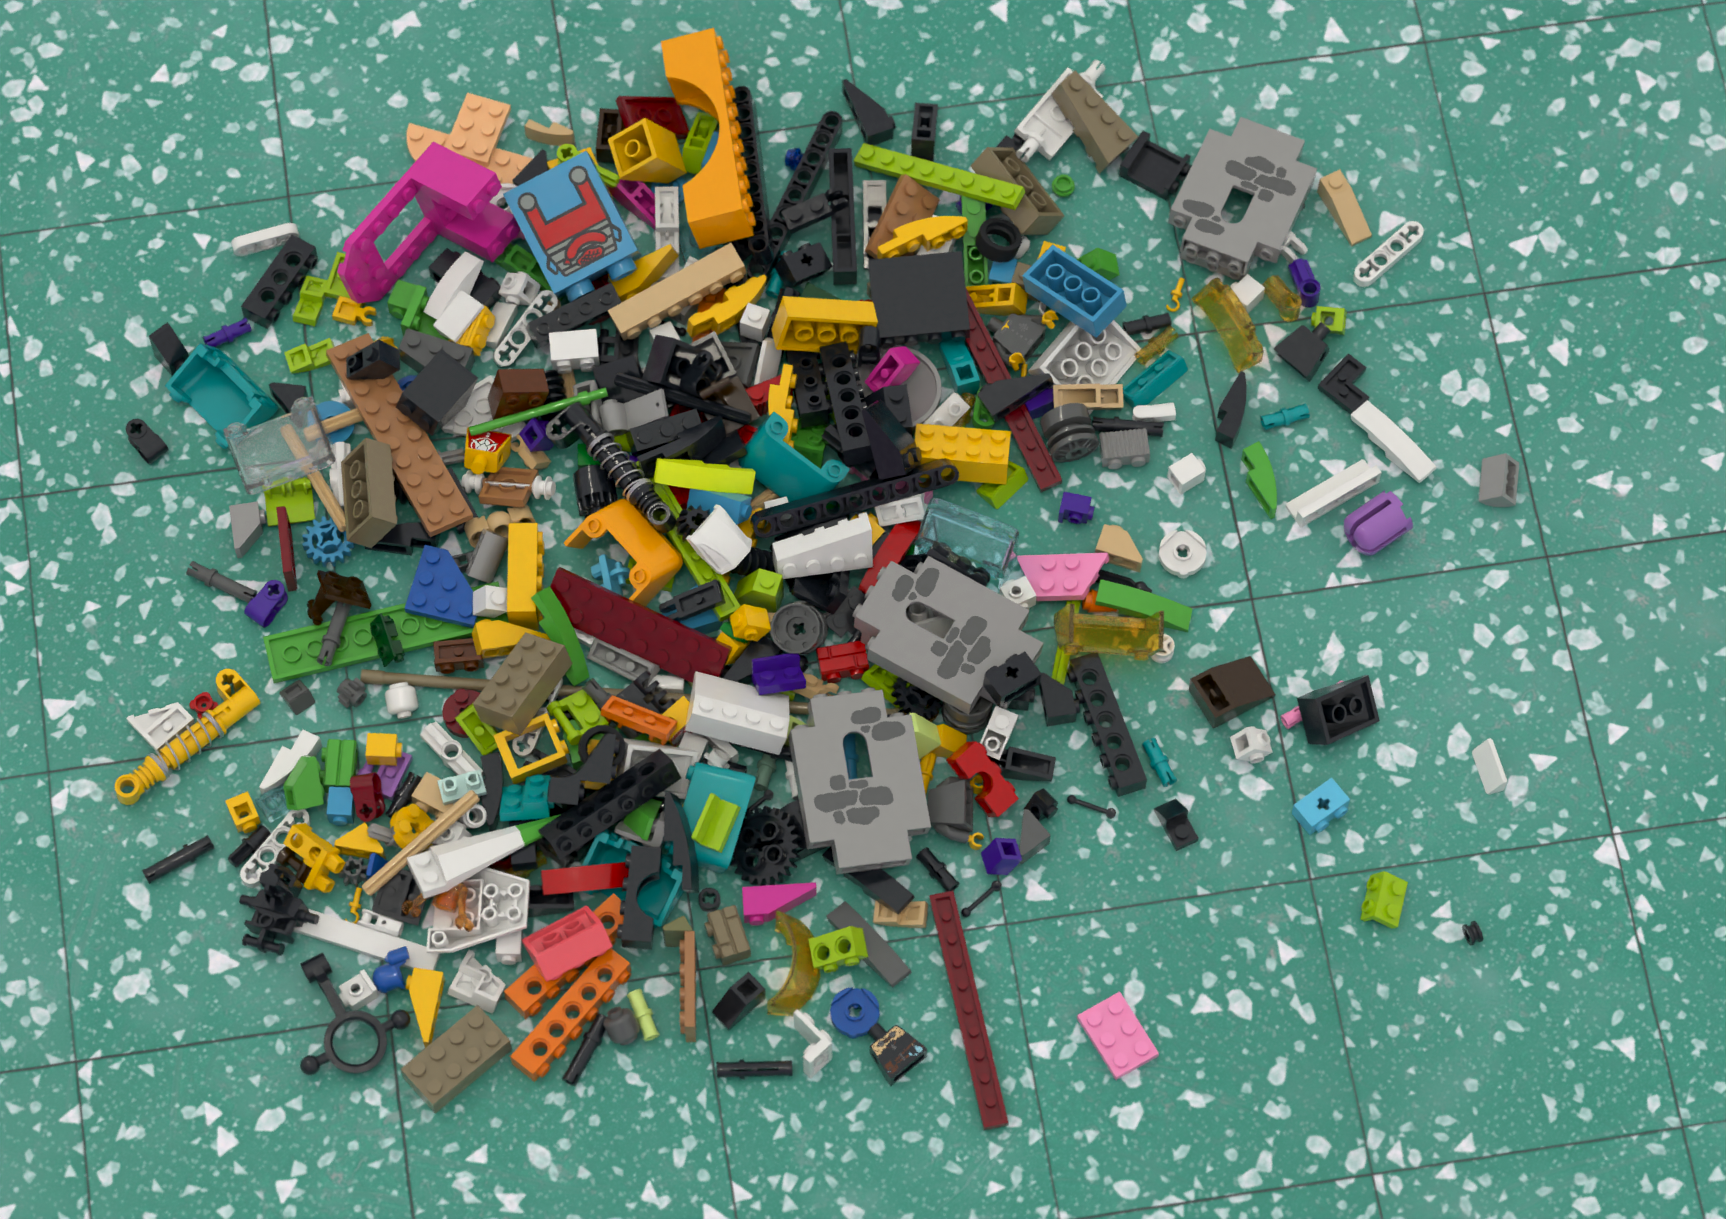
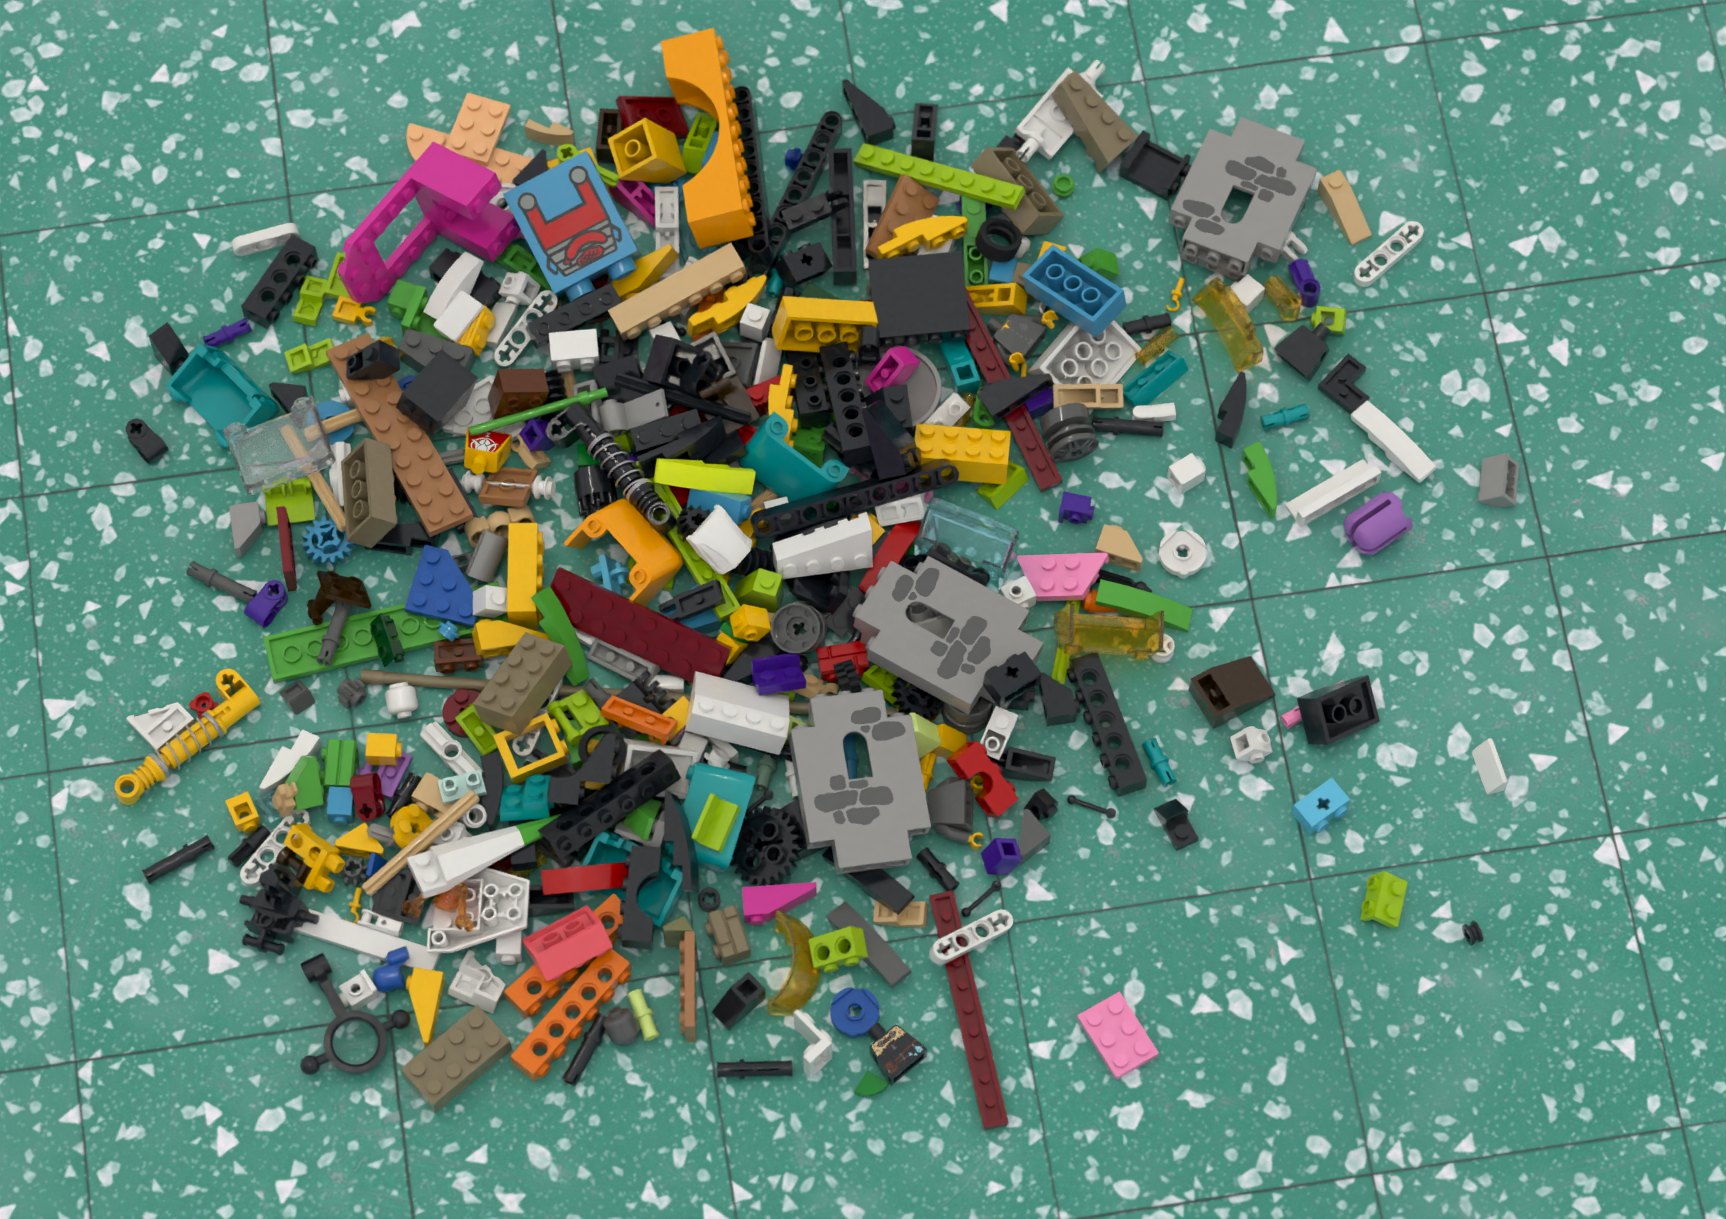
light grey brick [1099,428,1150,469] -> none
none -> tan plate [272,782,298,818]
none -> dark azure plate [437,621,460,642]
none -> black tyre [833,659,862,693]
none -> green tile [854,1071,889,1097]
none -> white beam [929,909,1013,964]

